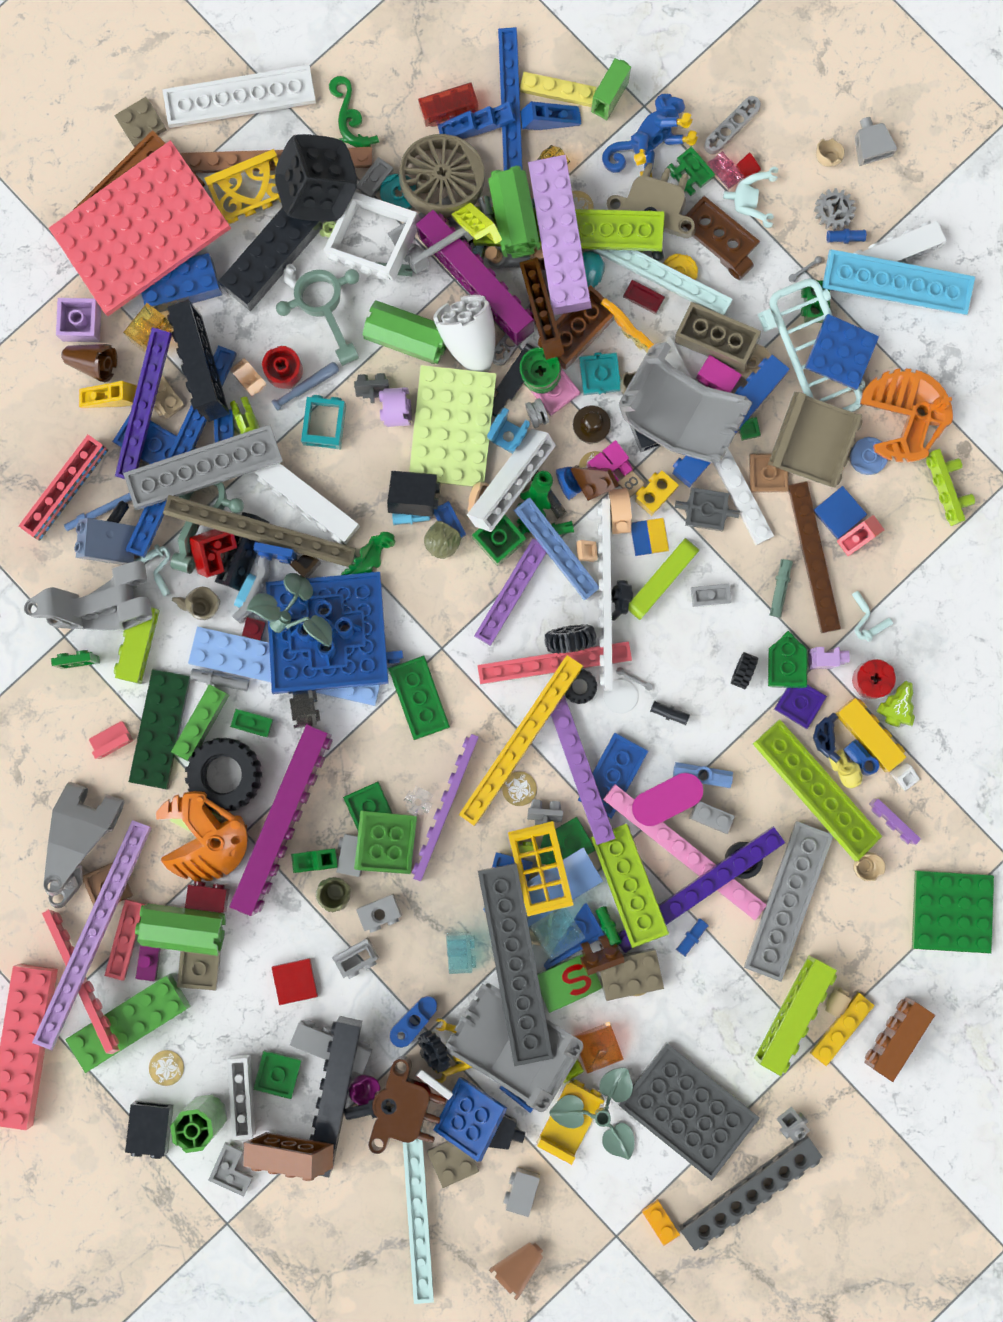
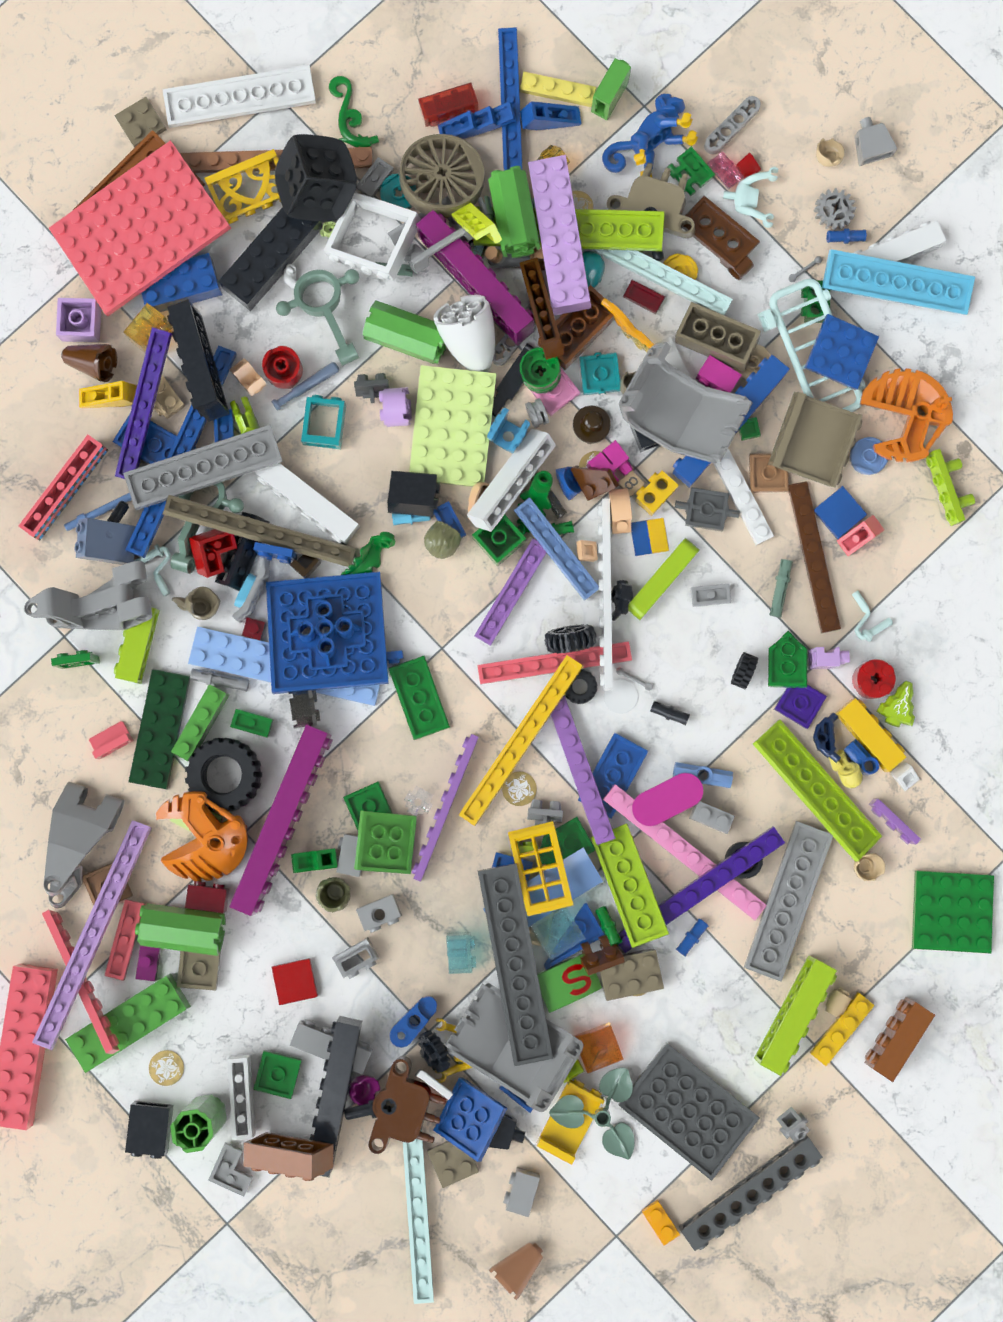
sand green plant [246,573,332,647] -> none

